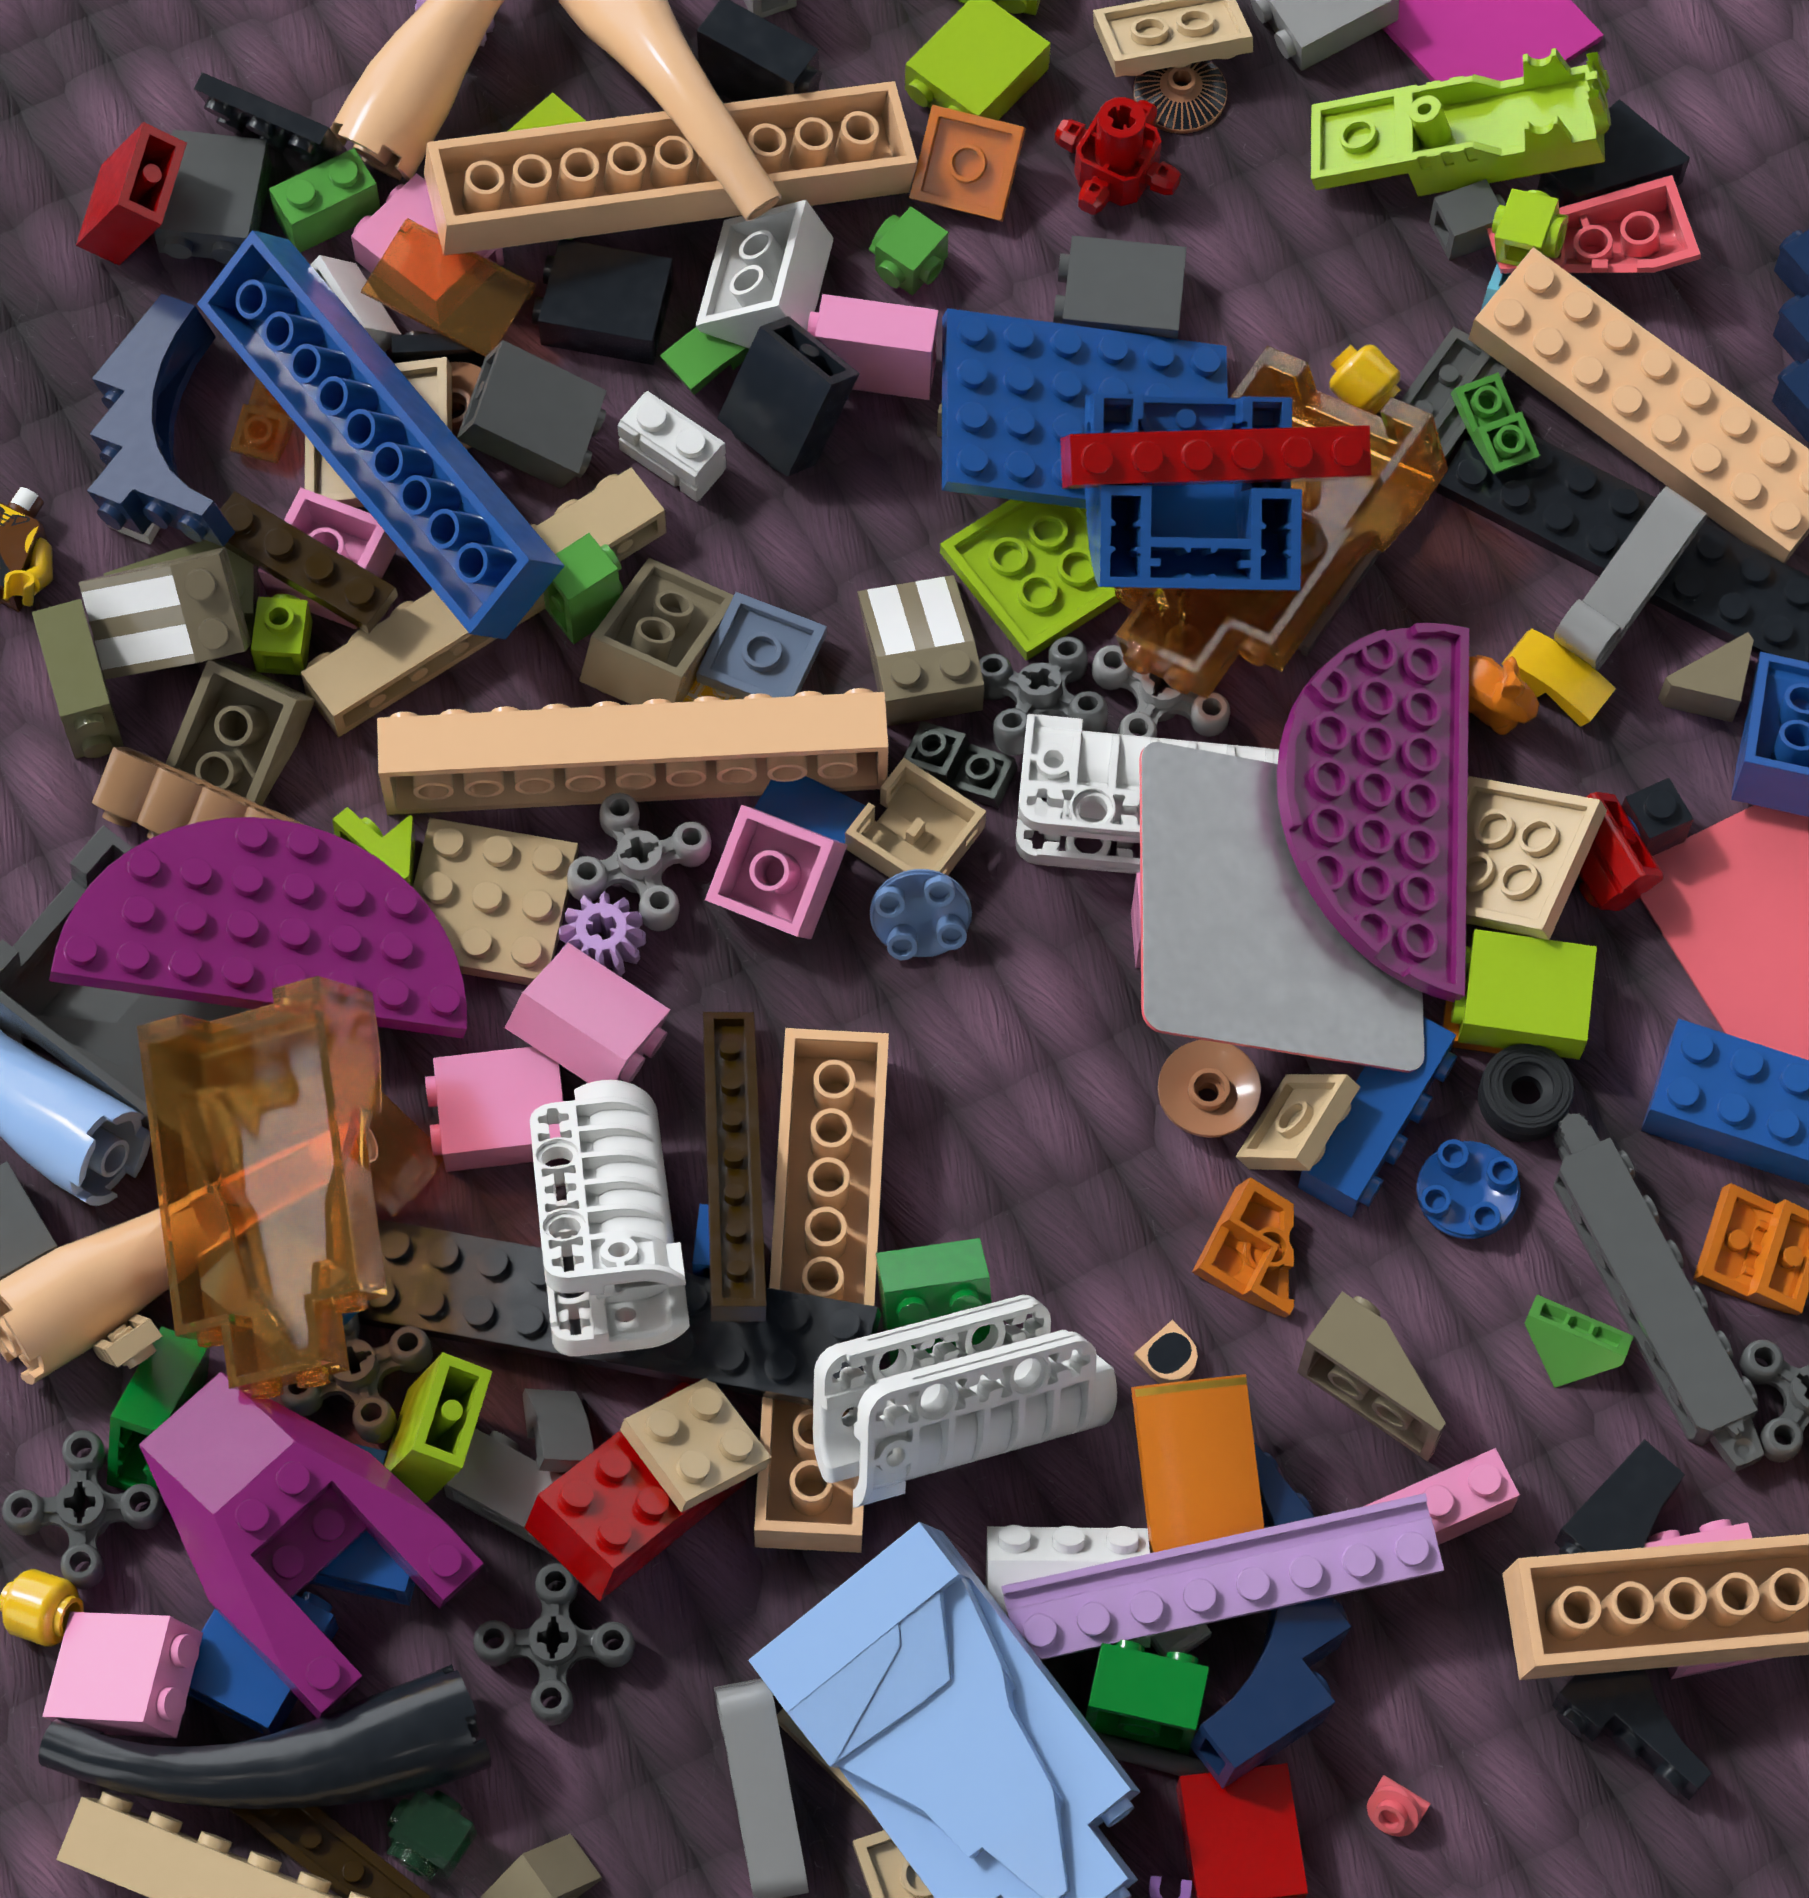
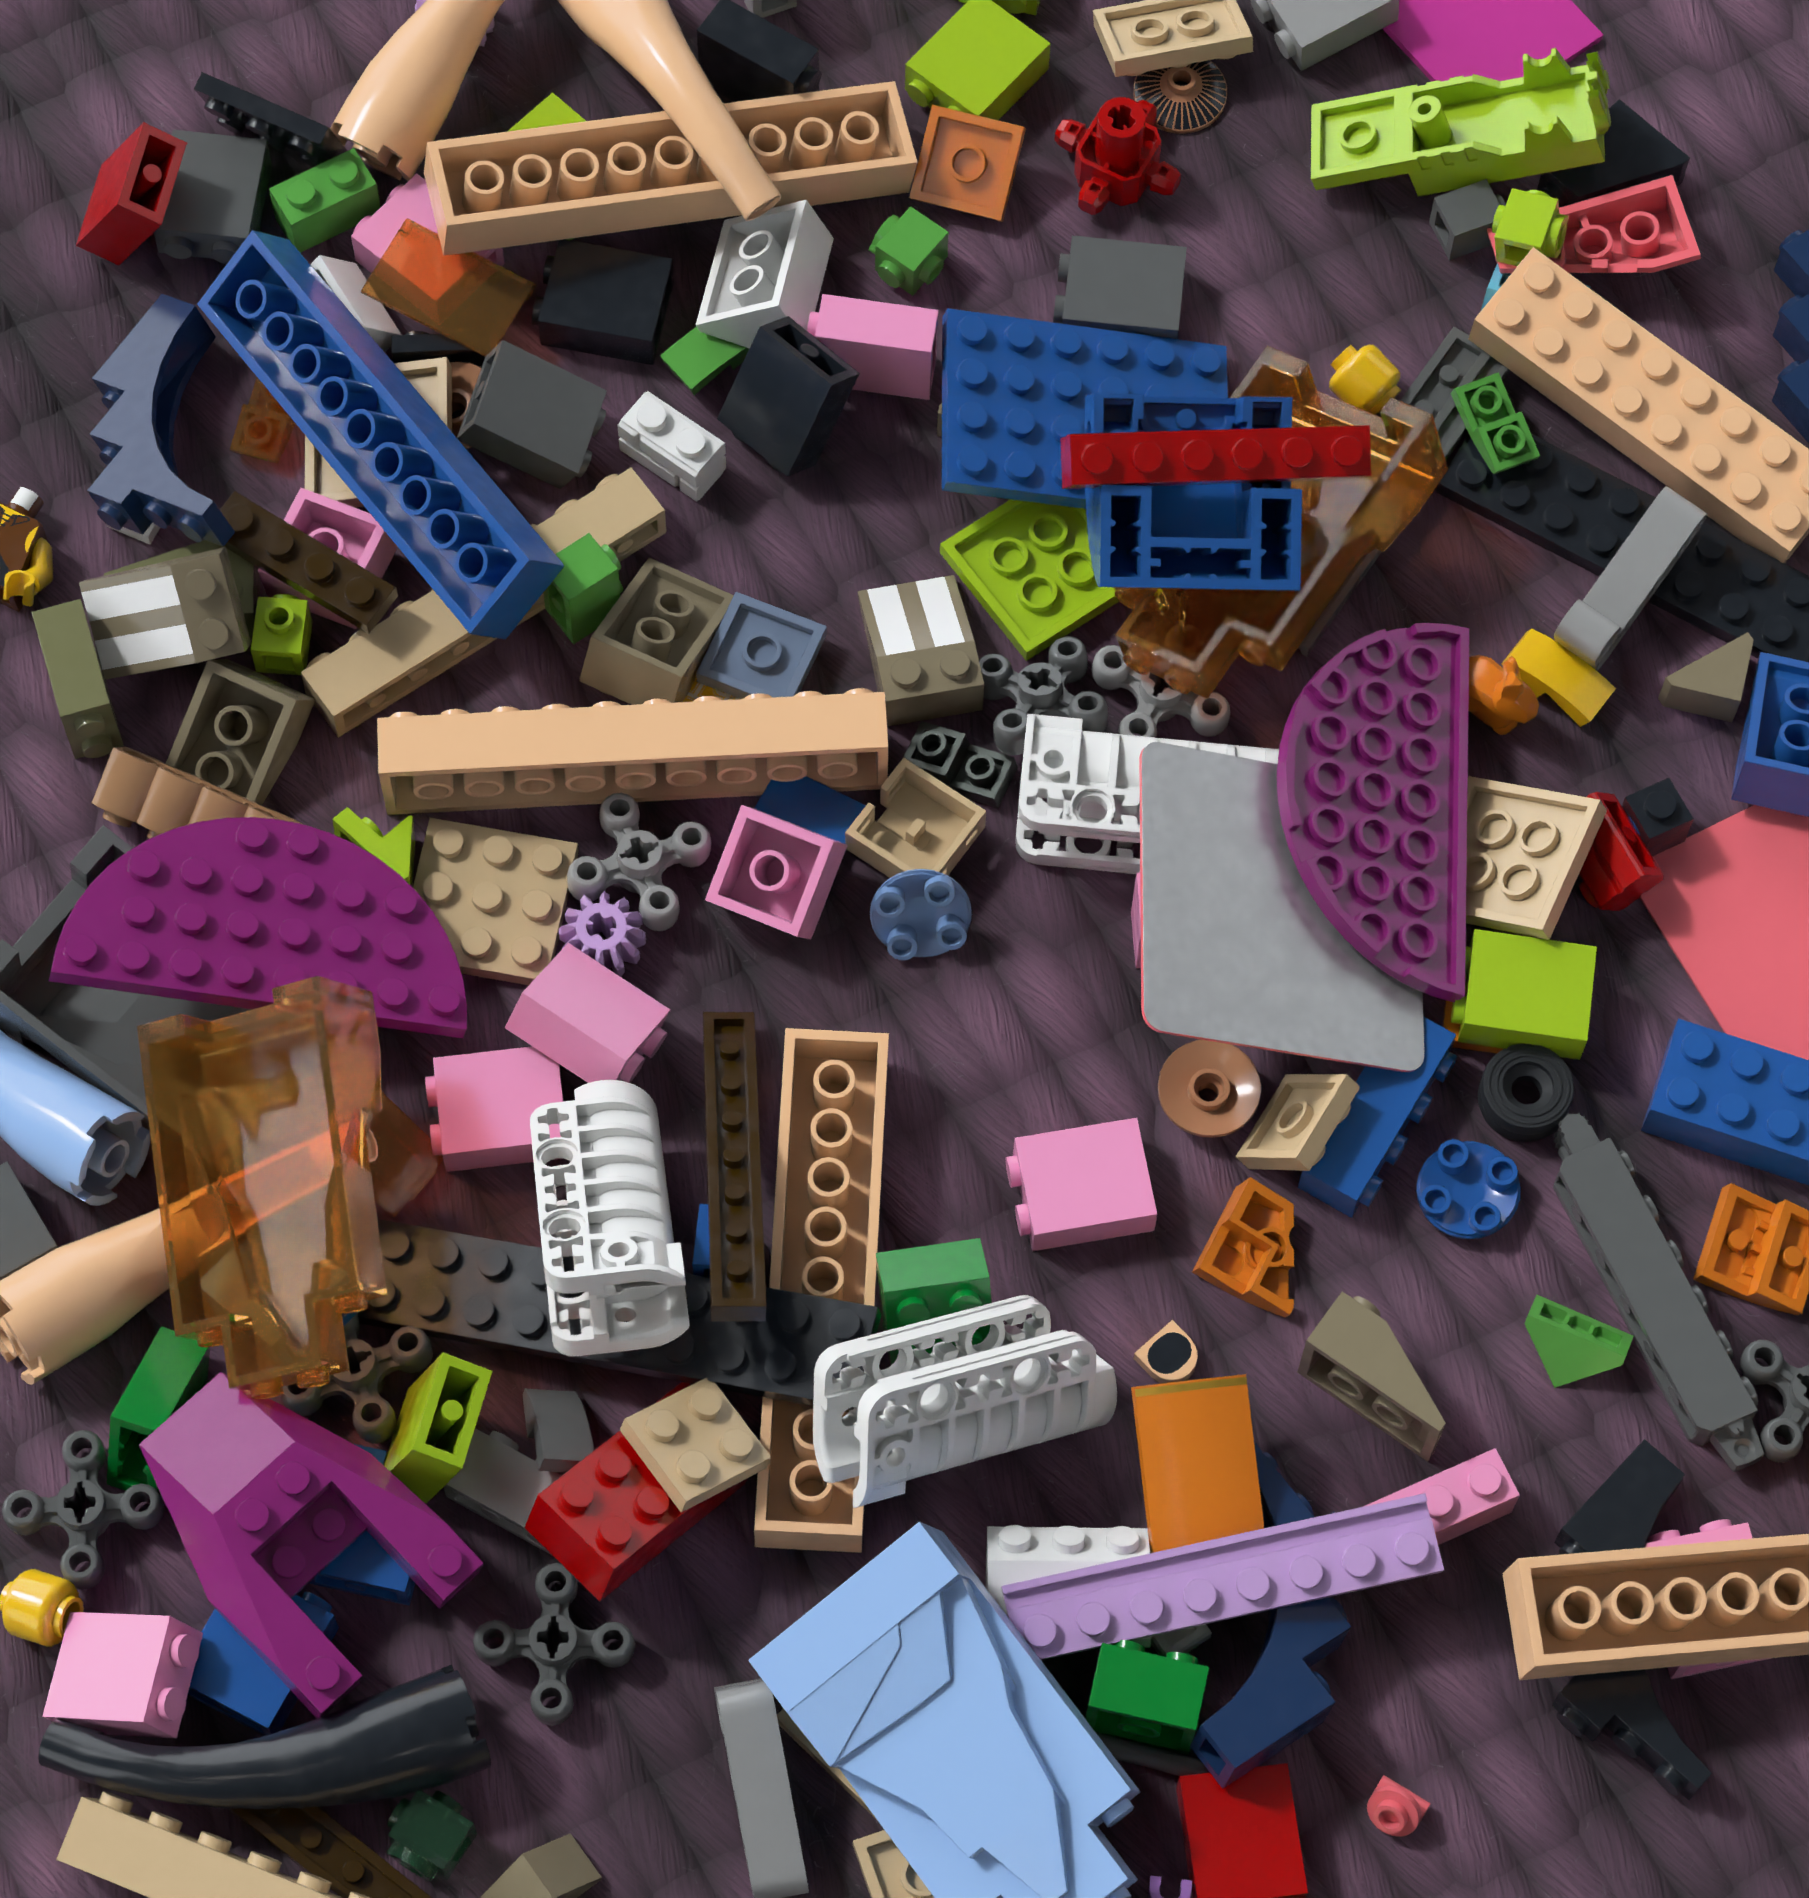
tan plate [92,1314,162,1369] -> none
none -> bright pink brick [1005,1118,1157,1252]

